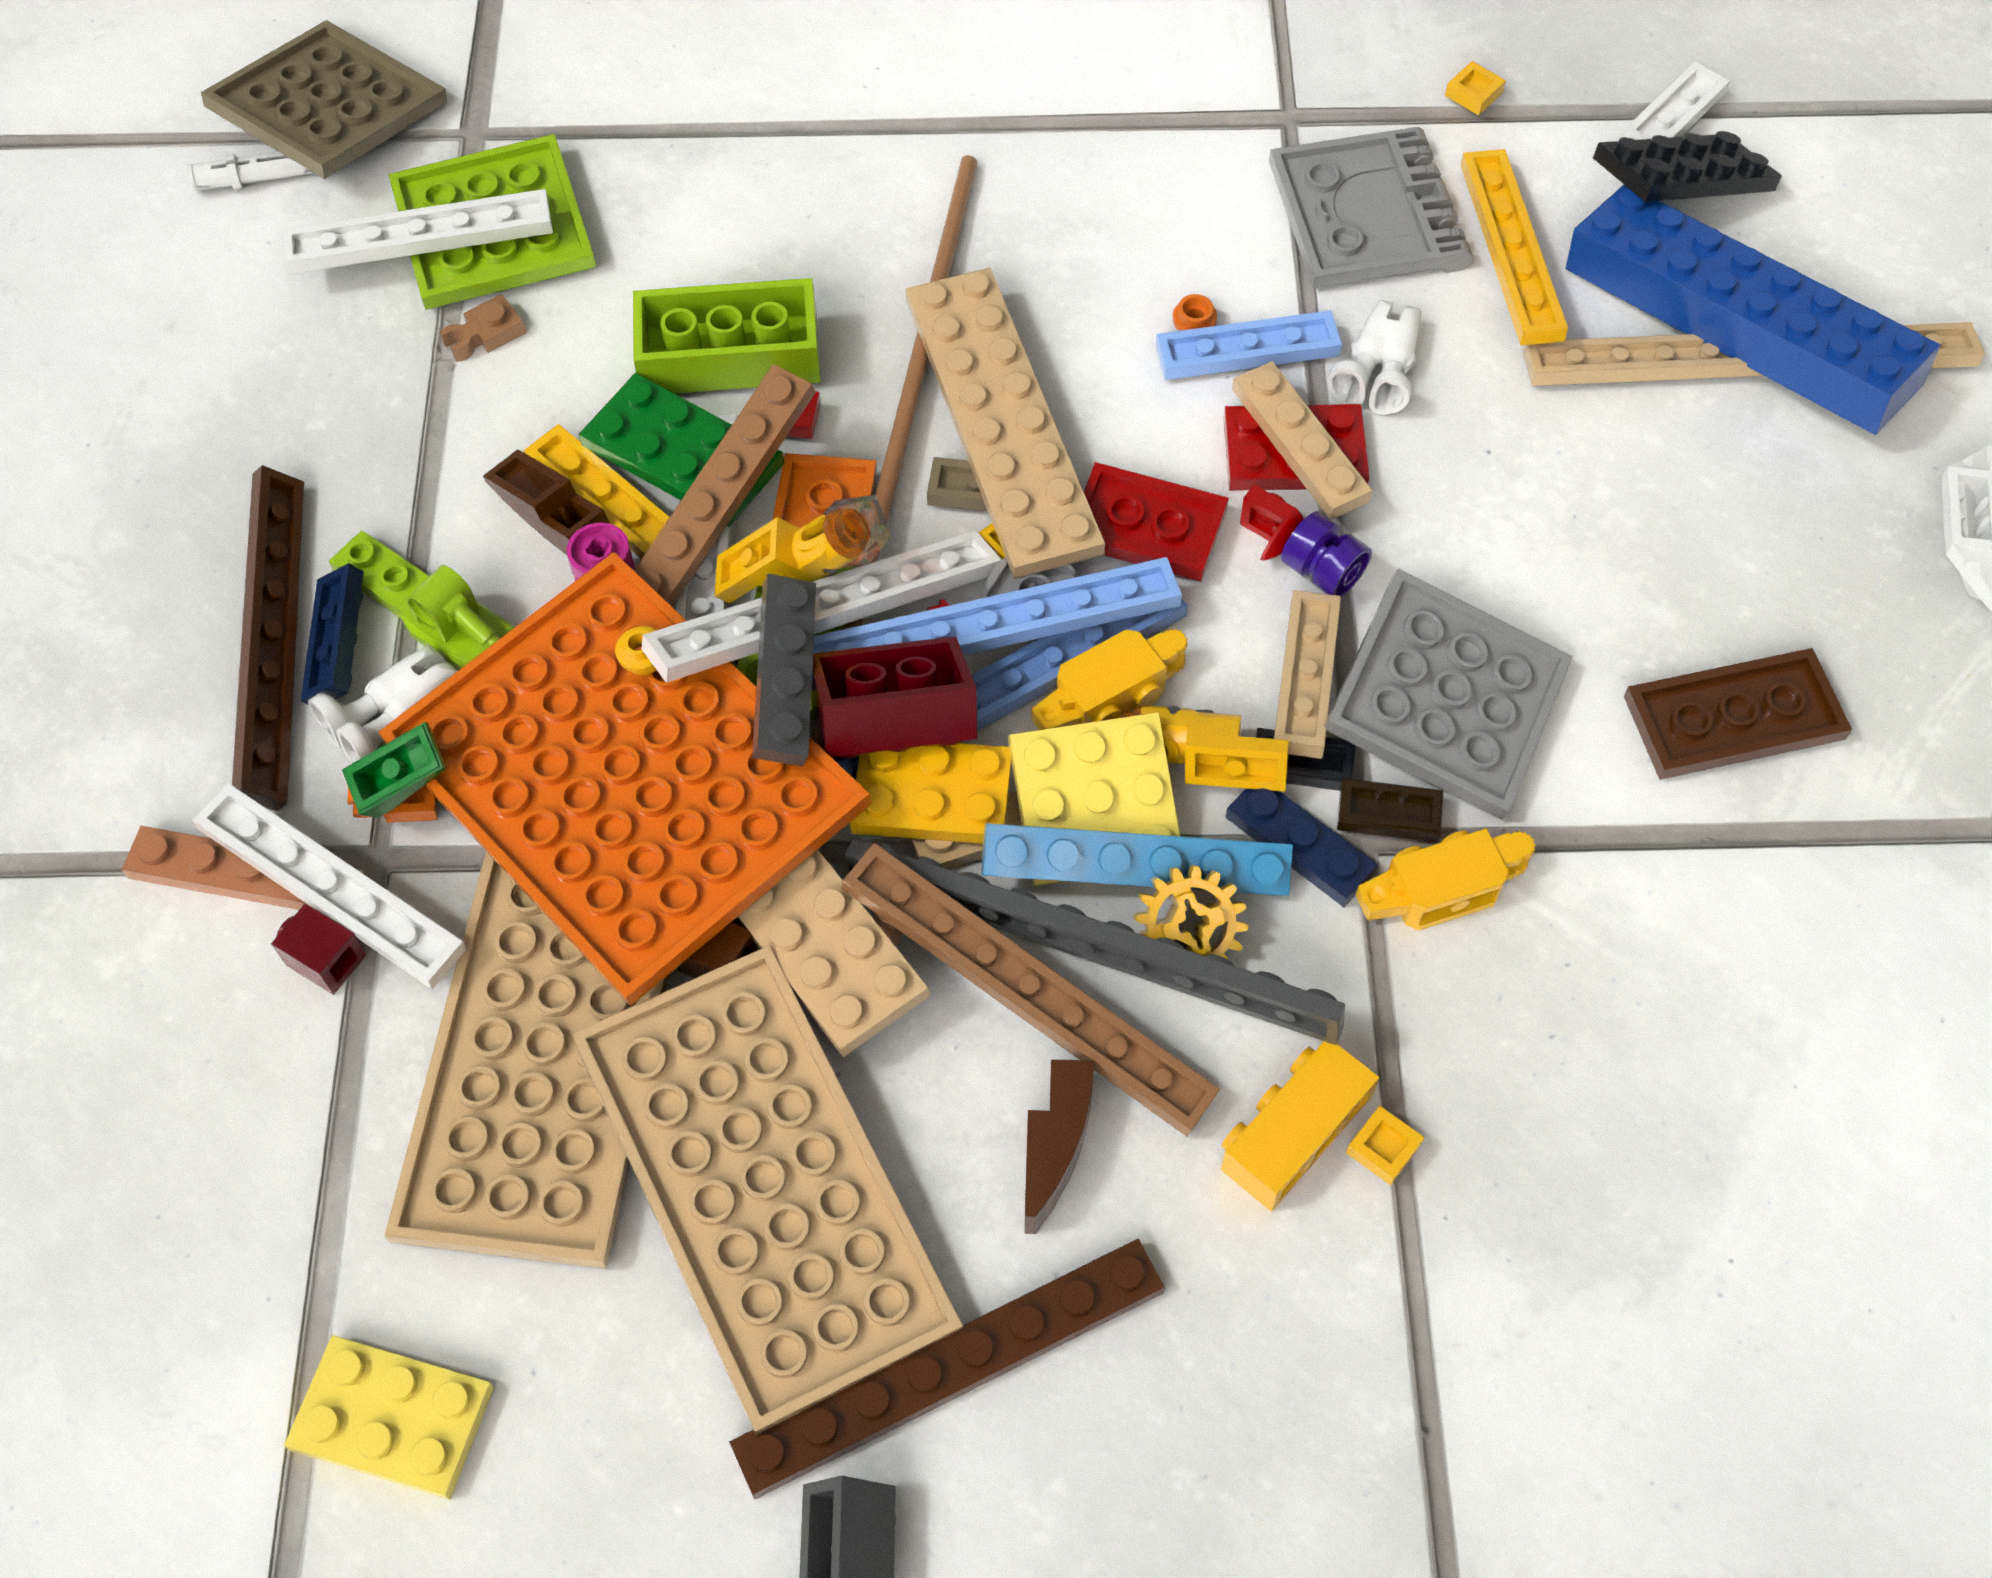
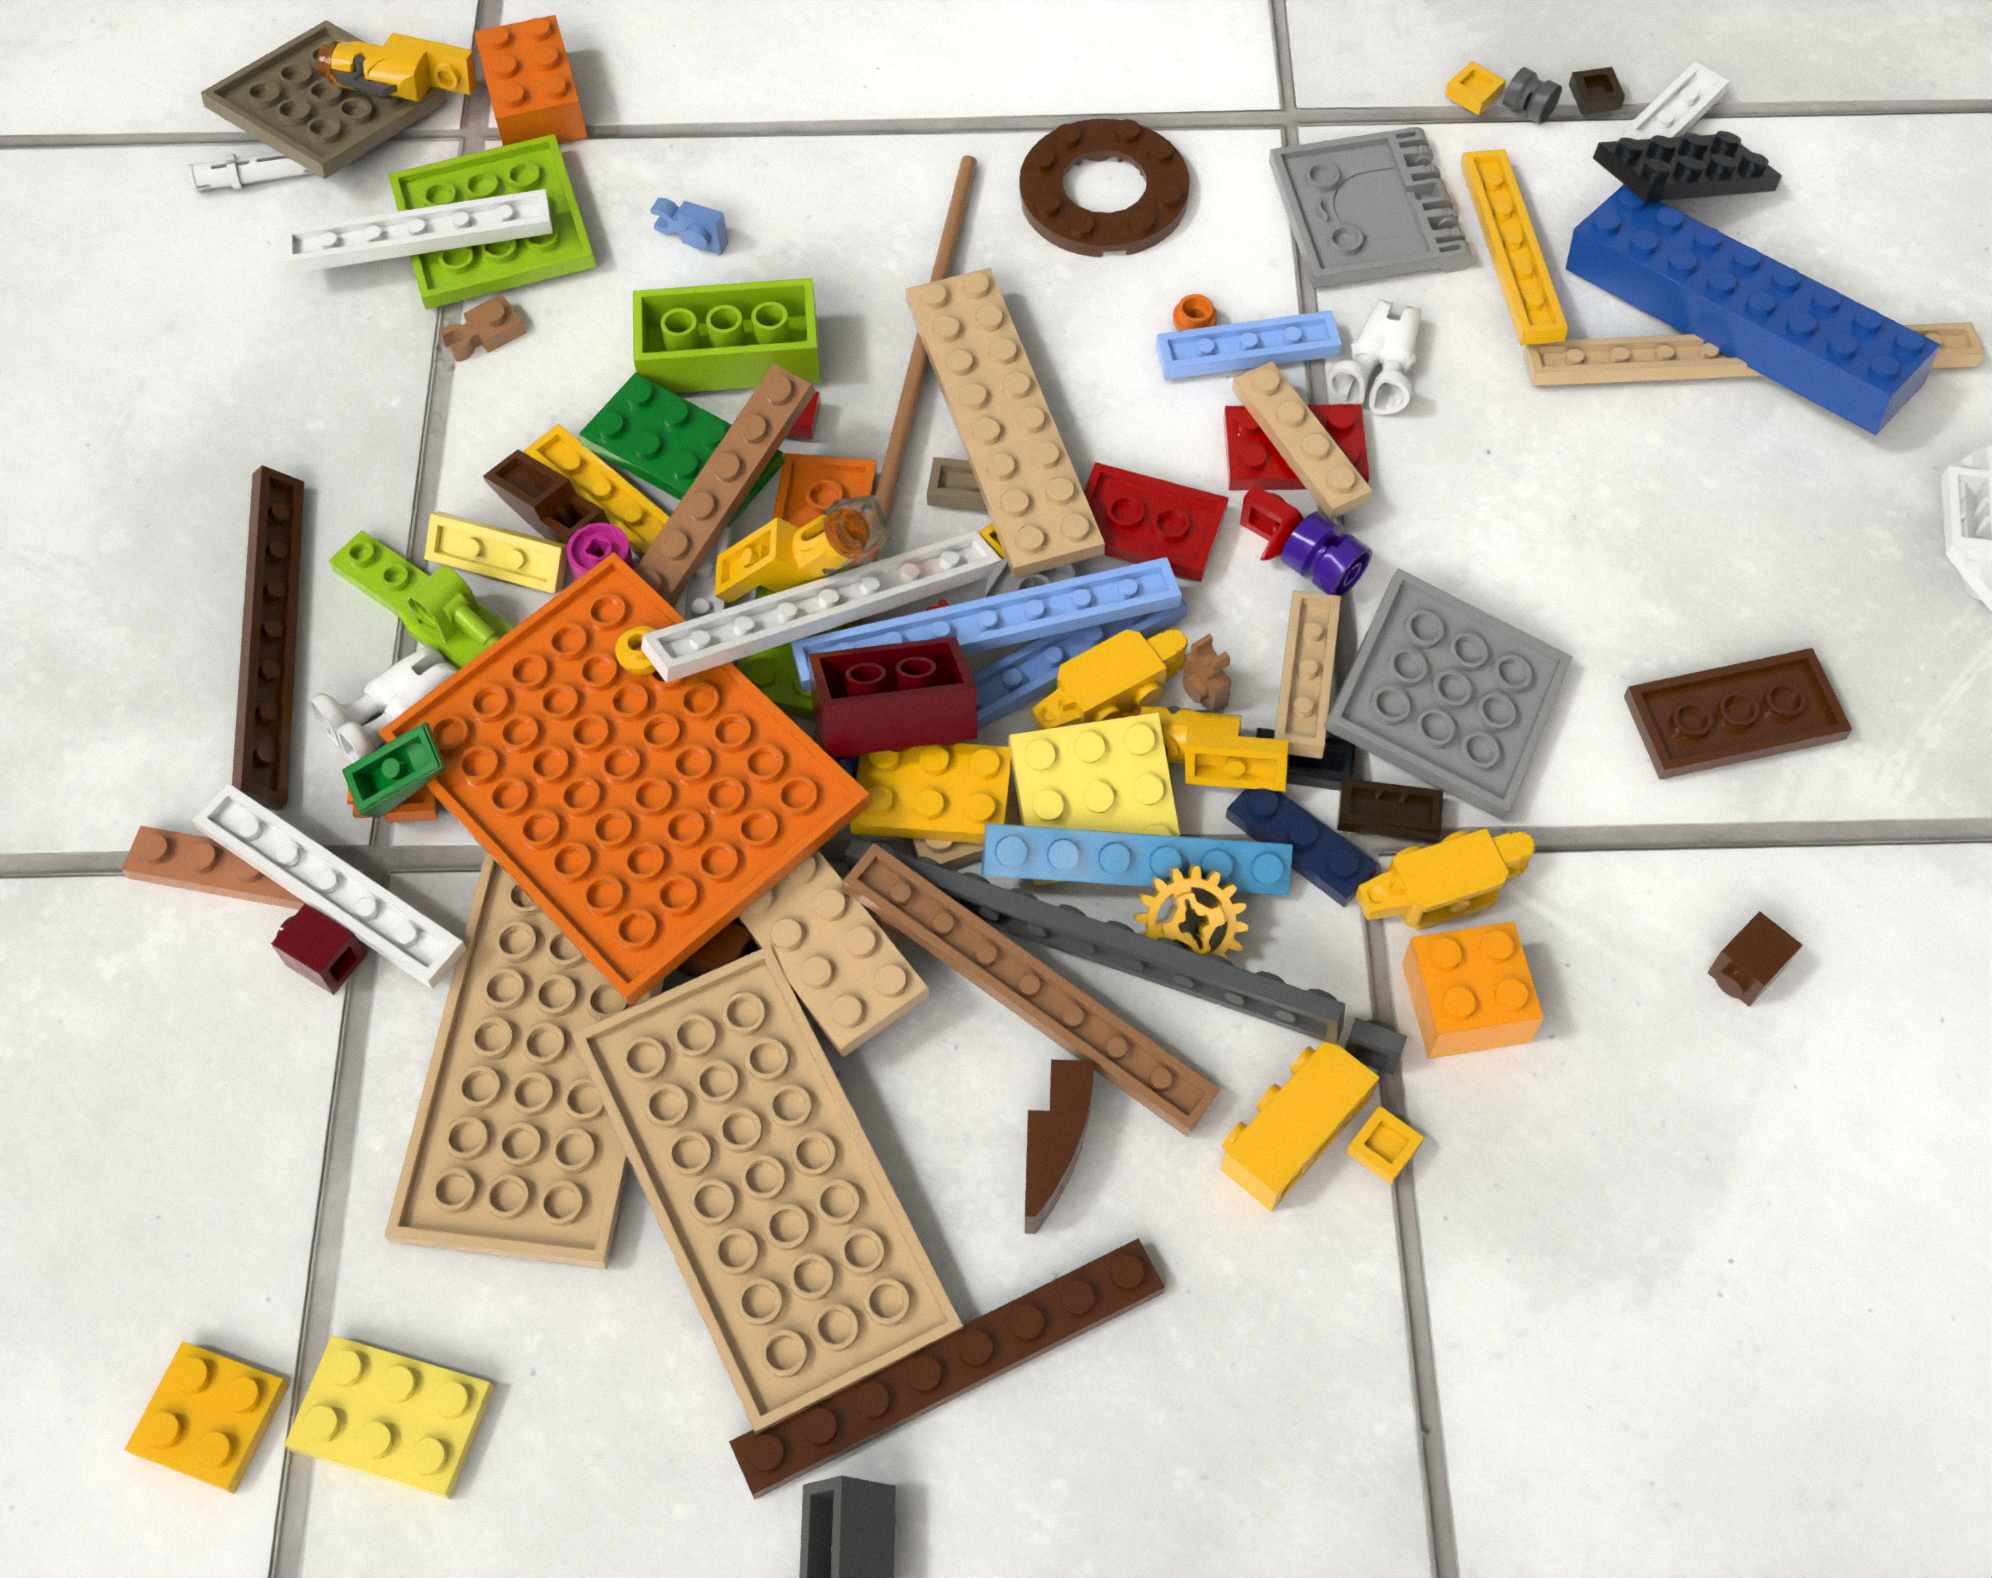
dark blue plate [300,563,364,705] -> none
dark grey plate [752,573,816,767] -> none
none -> yellow plate [124,1341,289,1494]
none -> yellow plate [317,32,476,102]
none -> light yellow plate [424,511,567,594]
none -> orange brick [474,15,588,146]
none -> medium blue plate [650,198,728,255]
none -> reddish brown plate [1019,119,1190,257]
none -> medium nougat plate [1182,634,1232,713]
none -> dark grey plate [1345,1018,1407,1075]
none -> light orange brick [1402,921,1544,1059]
none -> dark grey wheel [1503,67,1562,125]
none -> dark brown plate [1569,67,1625,115]
none -> reddish brown brick [1707,911,1803,1007]

